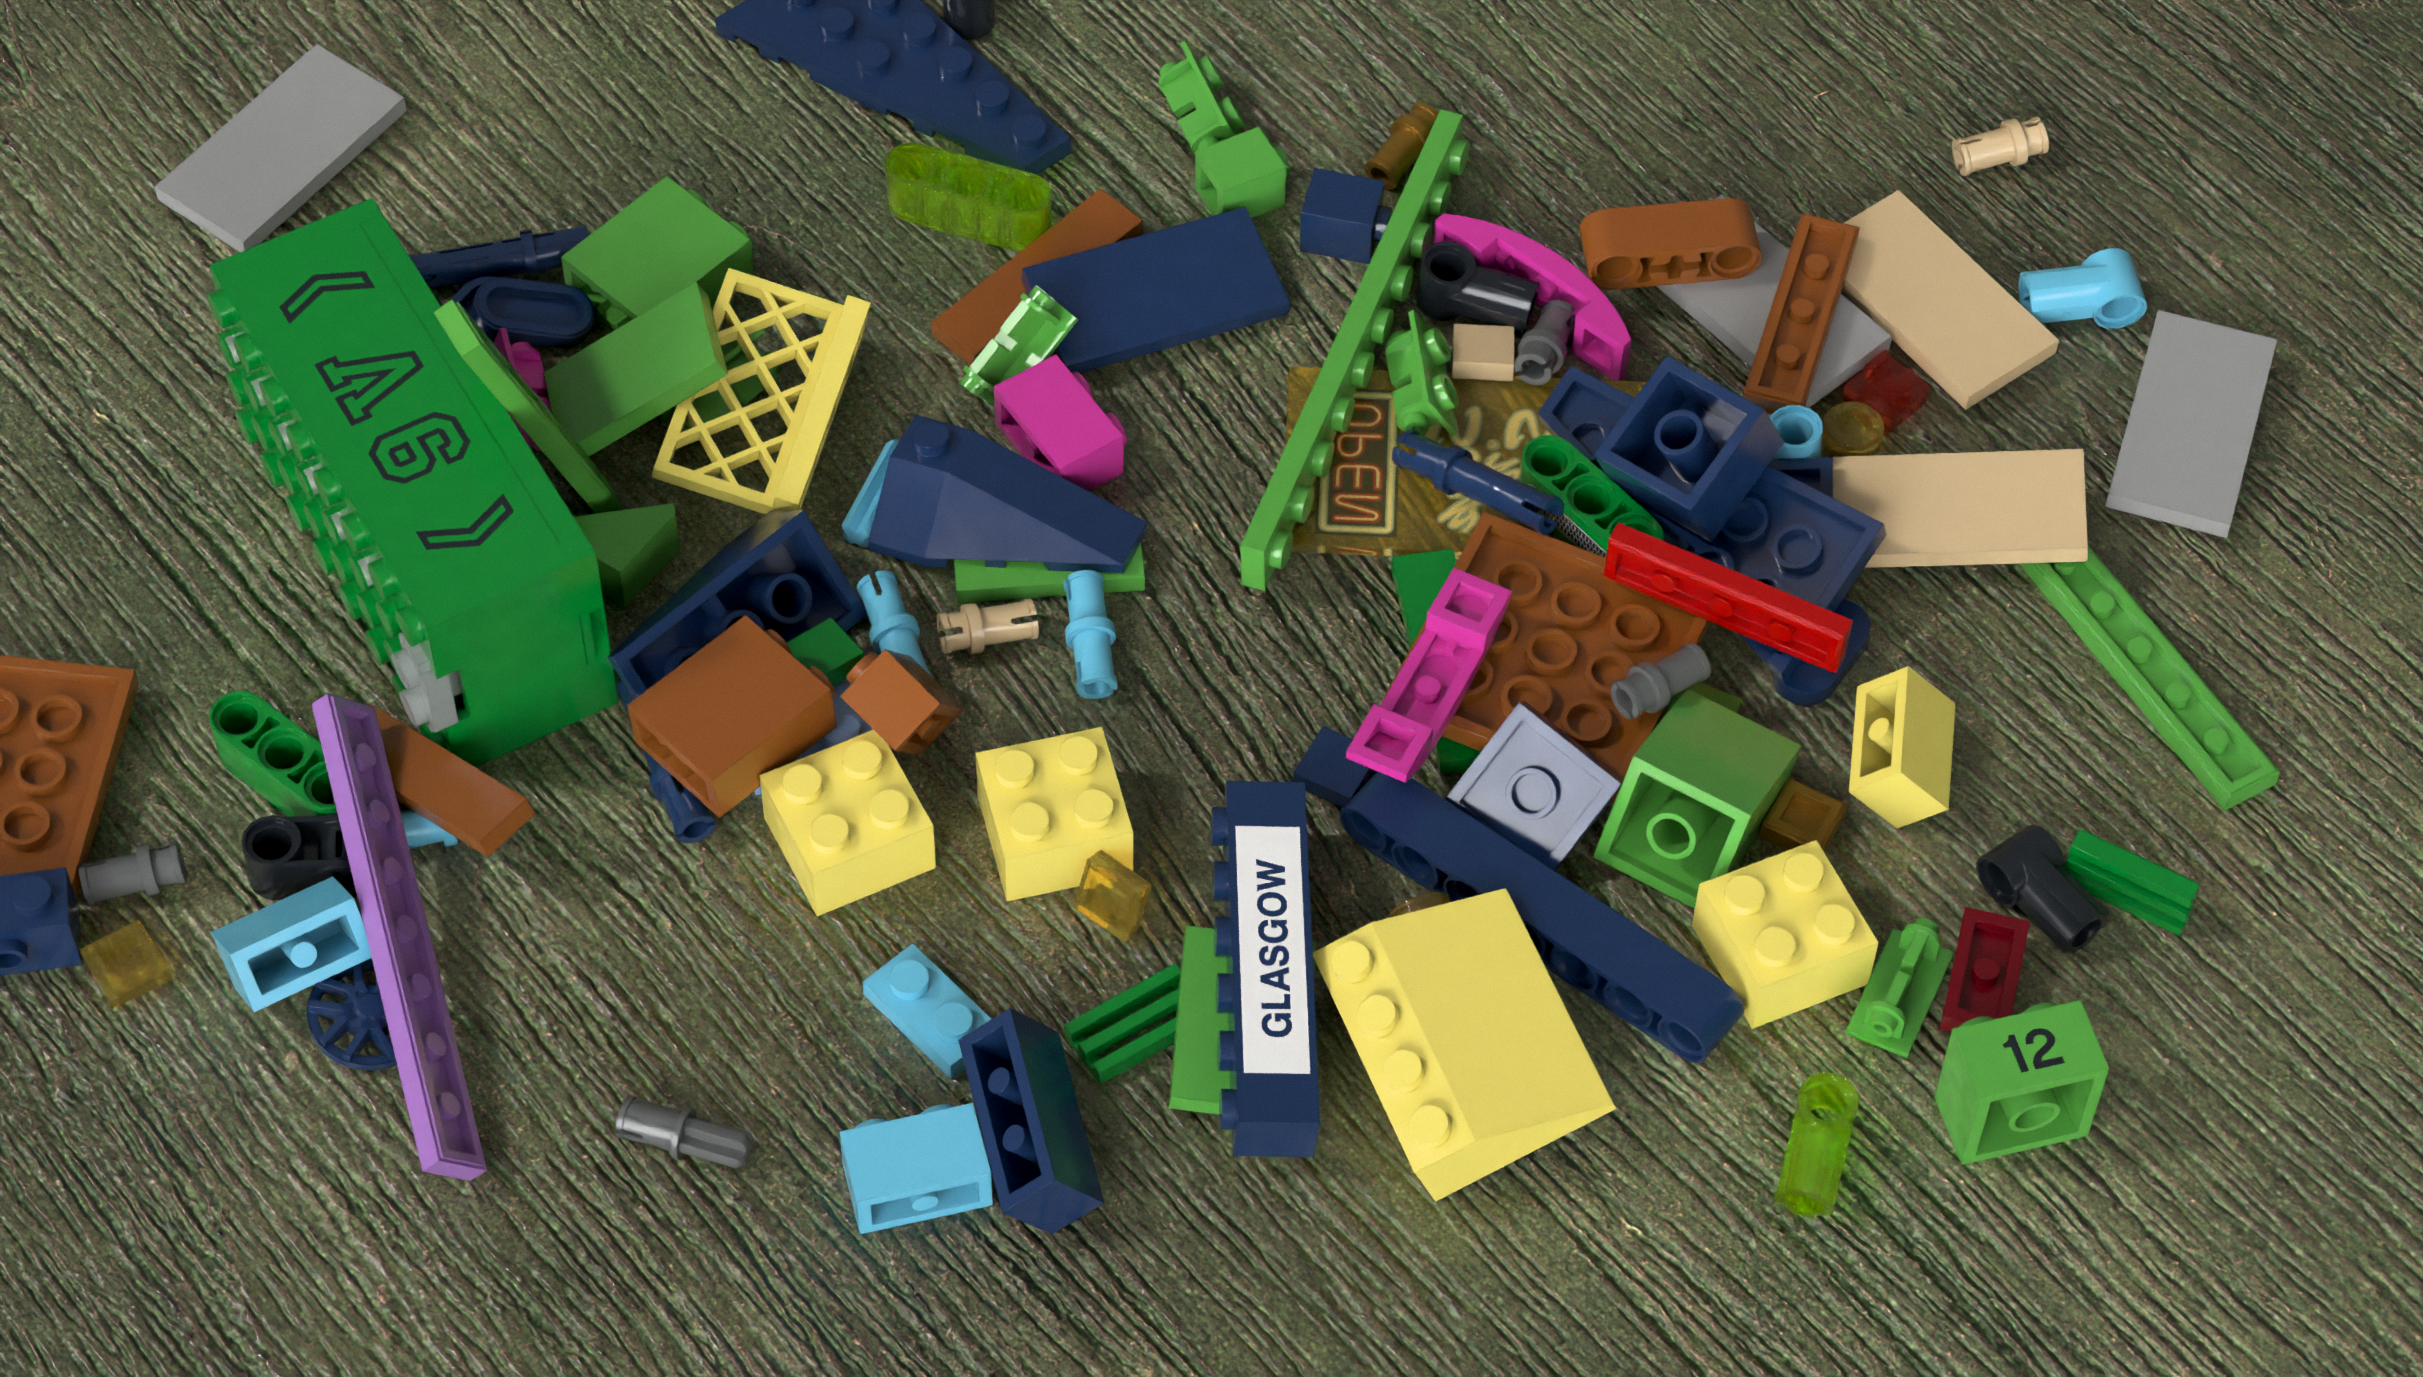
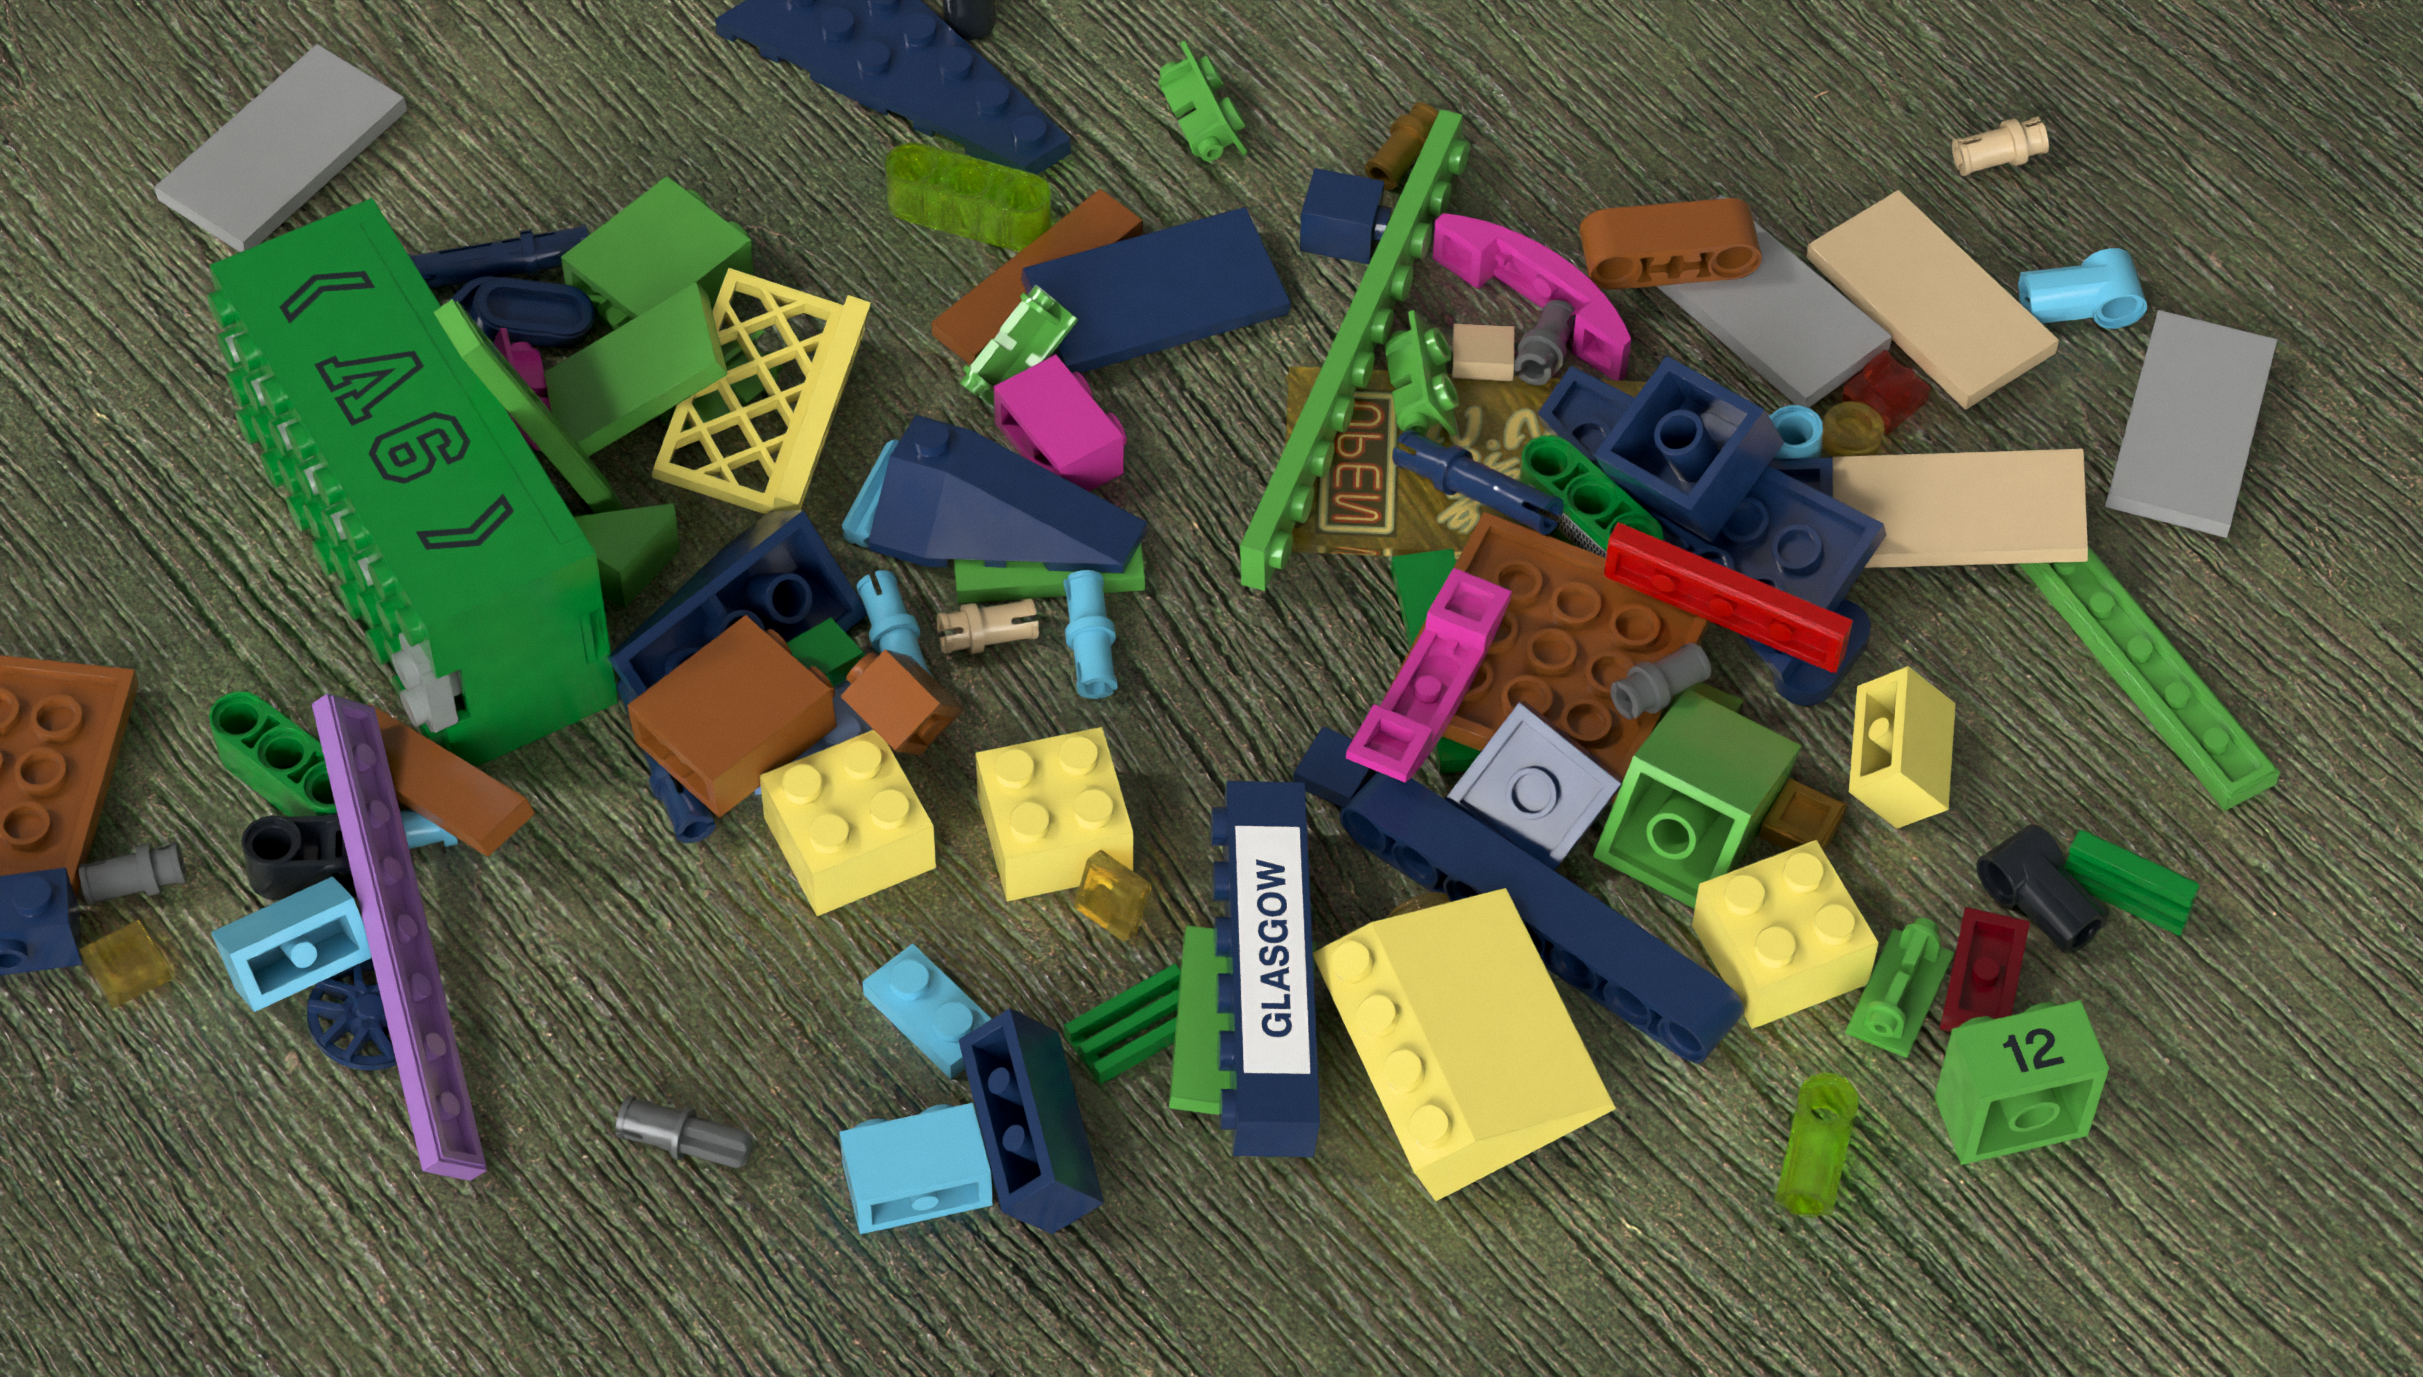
bright green brick [1195,126,1291,219] -> none
black piece [1415,241,1540,334] -> none
dark orange tile [1743,213,1860,414] -> none

